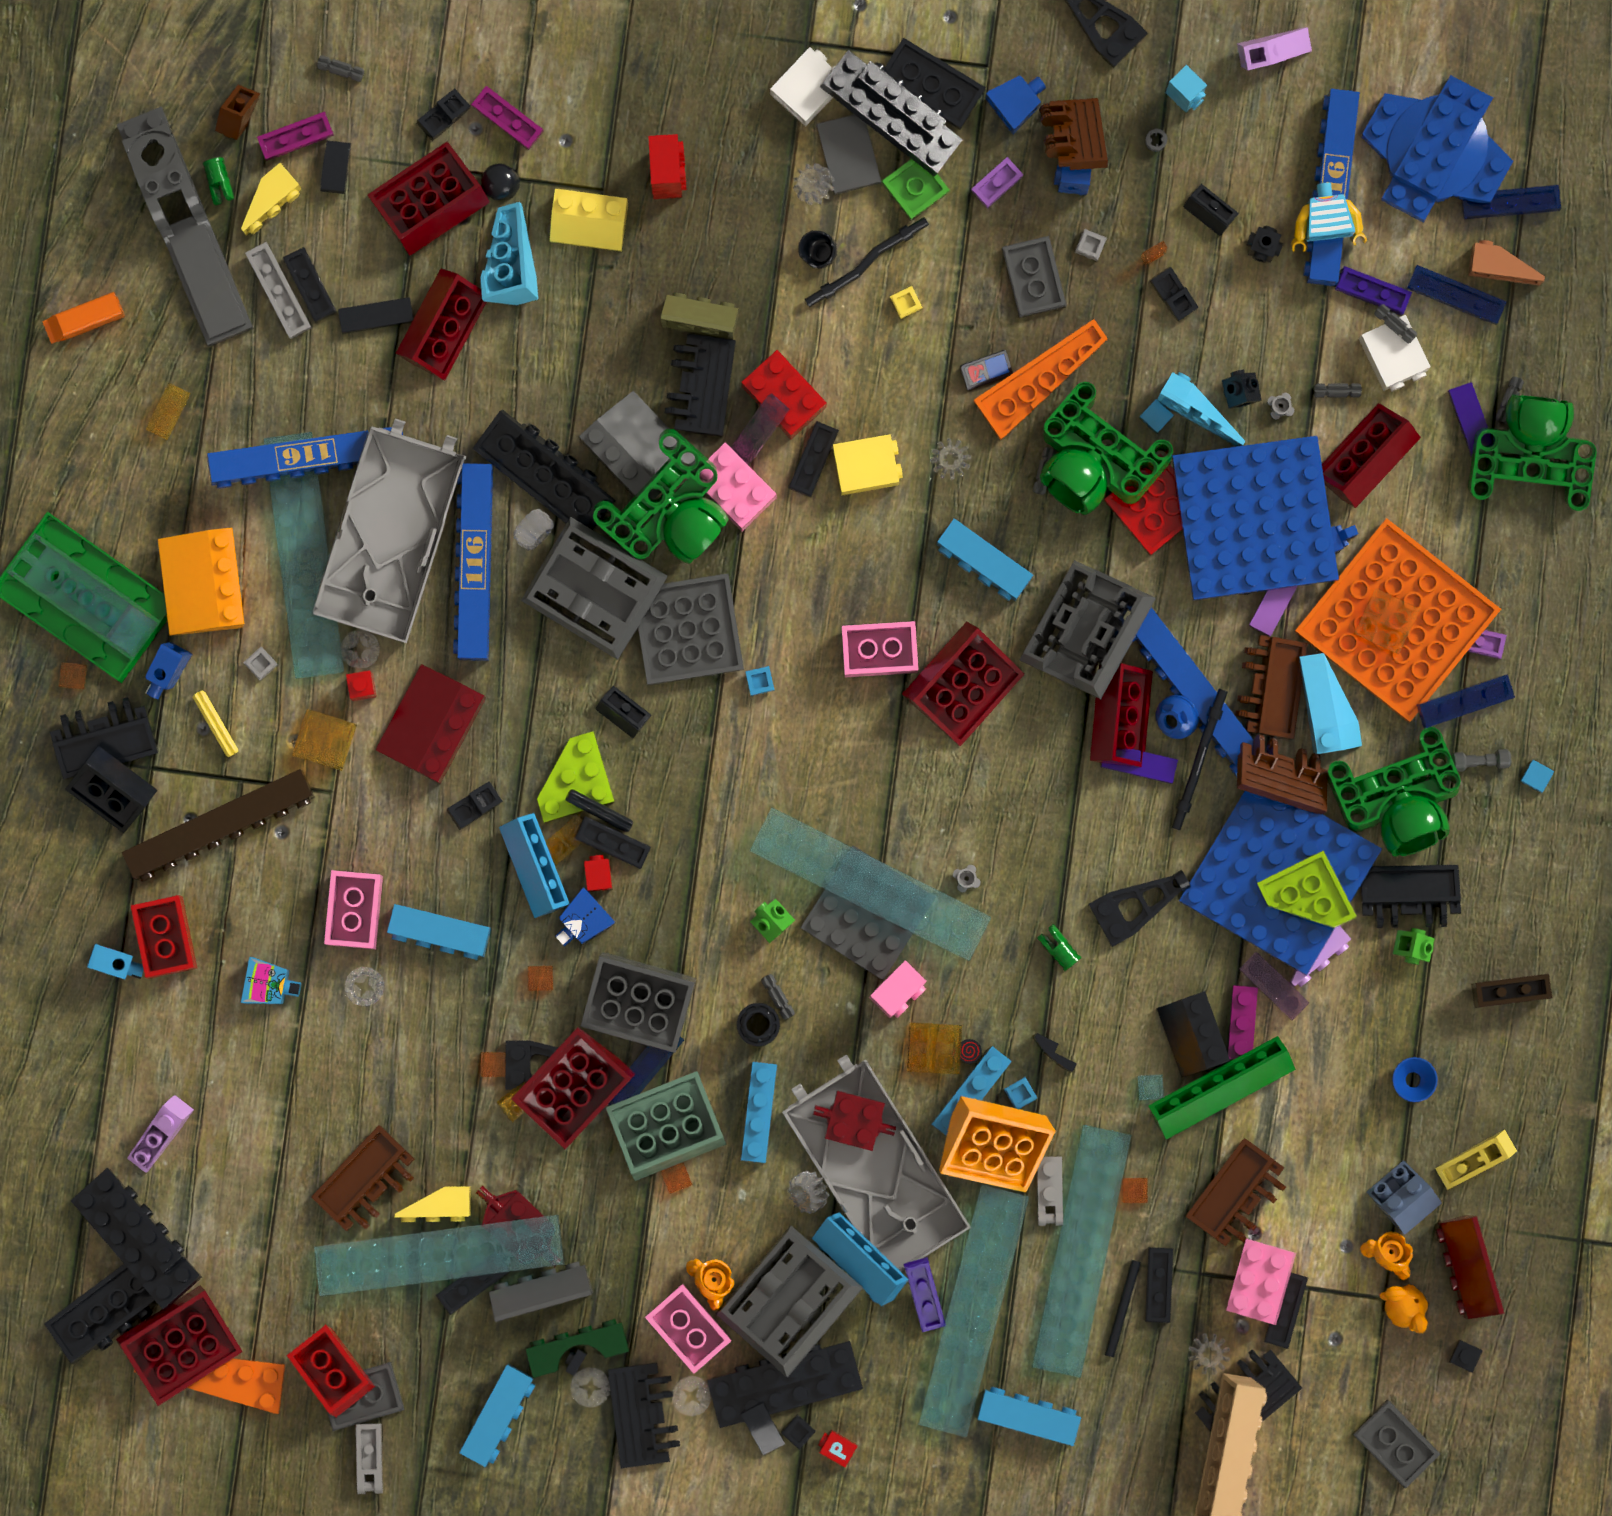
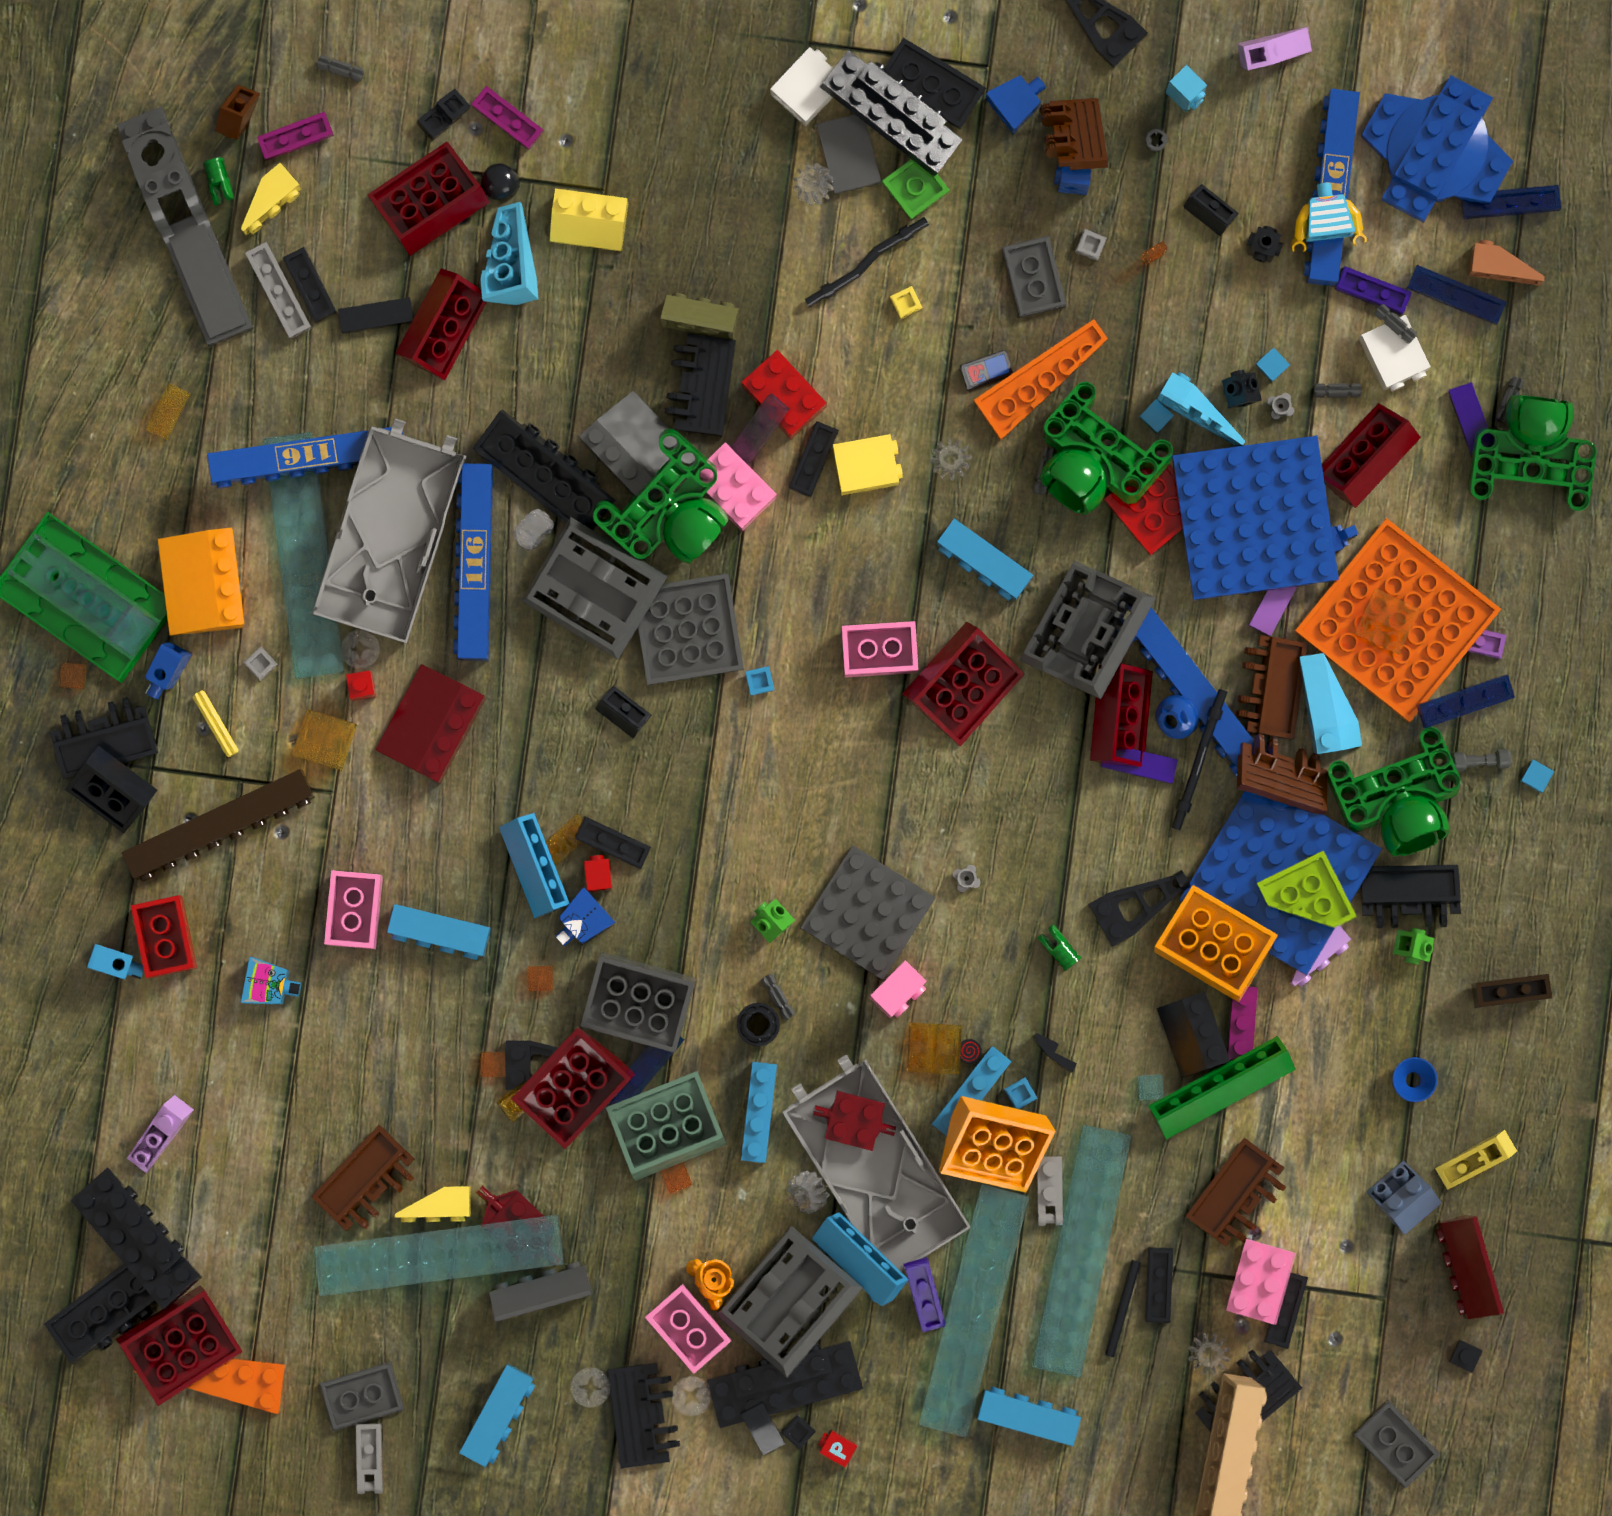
orange piece [42,292,125,344] -> none
red brick [287,1325,375,1417] -> none
black slope [320,141,351,194] -> none
clear gear [345,967,384,1006] -> none
black tile [436,1251,510,1315] -> none
black slope [446,781,503,830] -> none
dark green arch [526,1319,630,1378] -> none
lime plate [537,731,615,823] -> none
black plate [564,1348,588,1376] -> none
black axle [565,790,633,832] -> none
red brick [648,134,687,199] -> none
clear light blue plate [750,807,991,961] -> none
black hair [798,230,837,269] -> none
medium lavender plate [971,157,1023,208] -> none
clear orange tile [1122,1178,1148,1203] -> none
black slope [1149,267,1199,321] -> none
clear purple plate [1239,951,1309,1021] -> none
light orange hair [1360,1231,1413,1281] -> none
light orange hair [1379,1284,1428,1334] -> none
none -> light orange slope [1154,885,1278,1002]
none -> dark azure tile [1255,348,1290,383]

